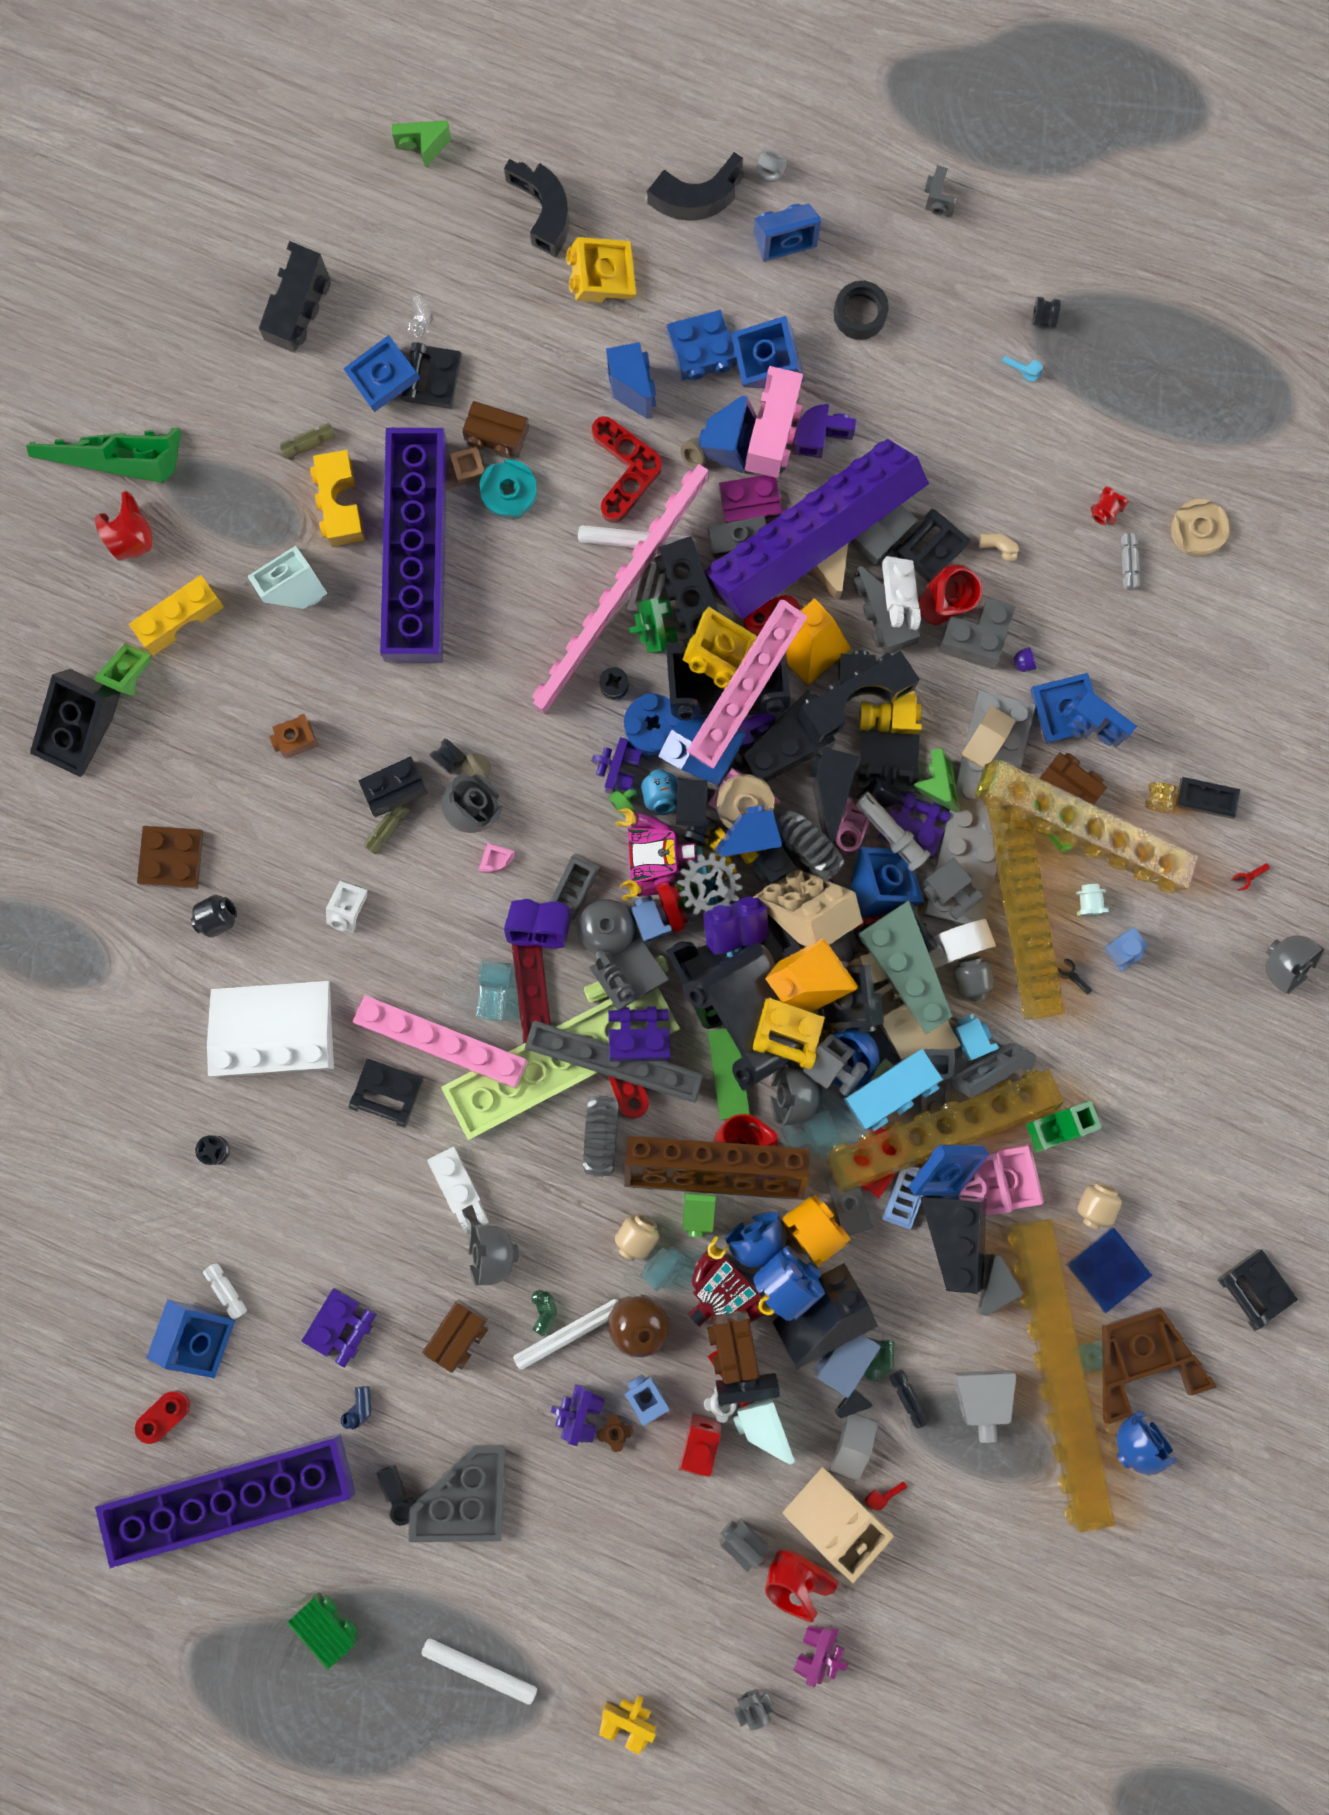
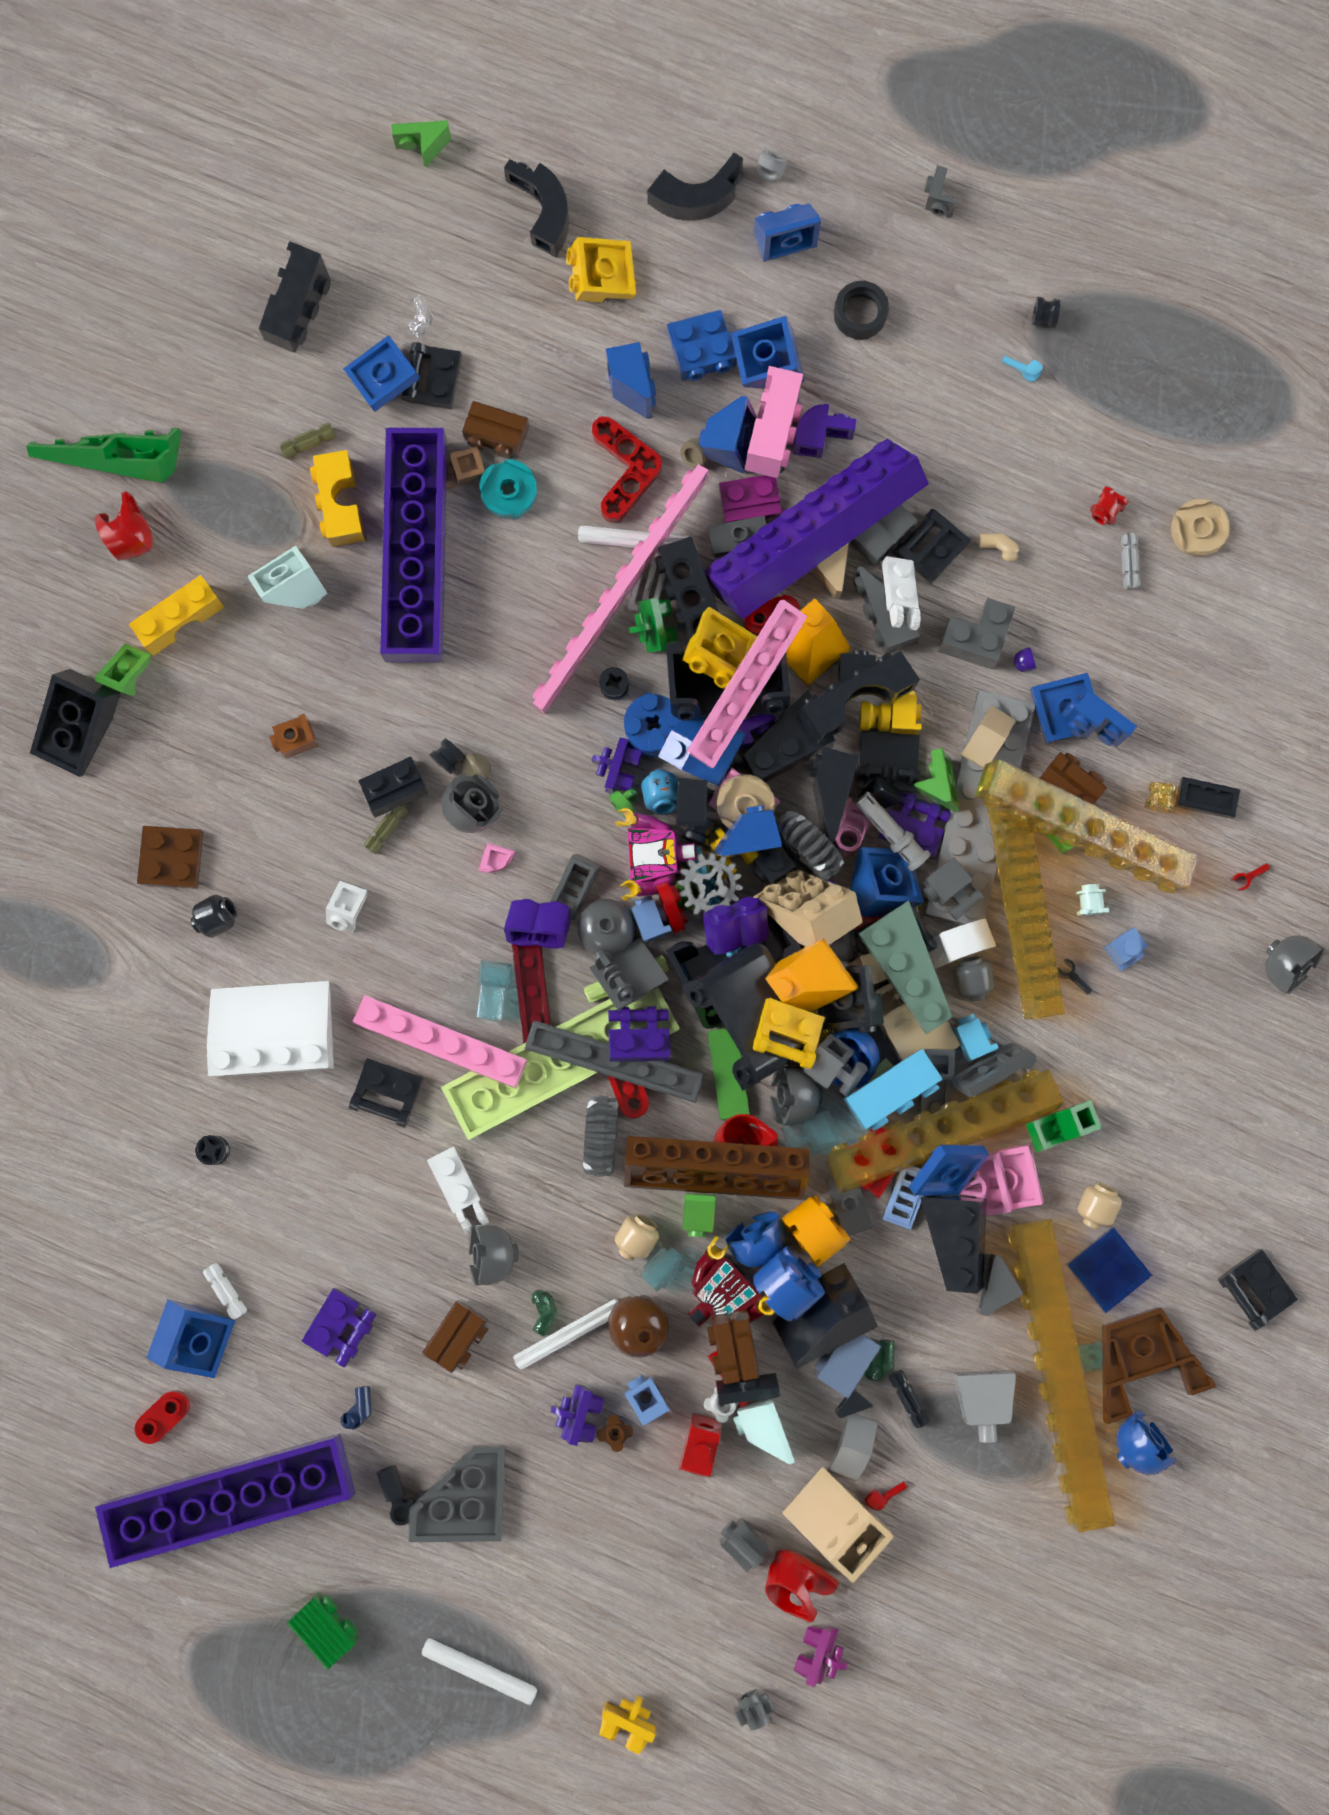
red helmet [918,564,982,626] -> none

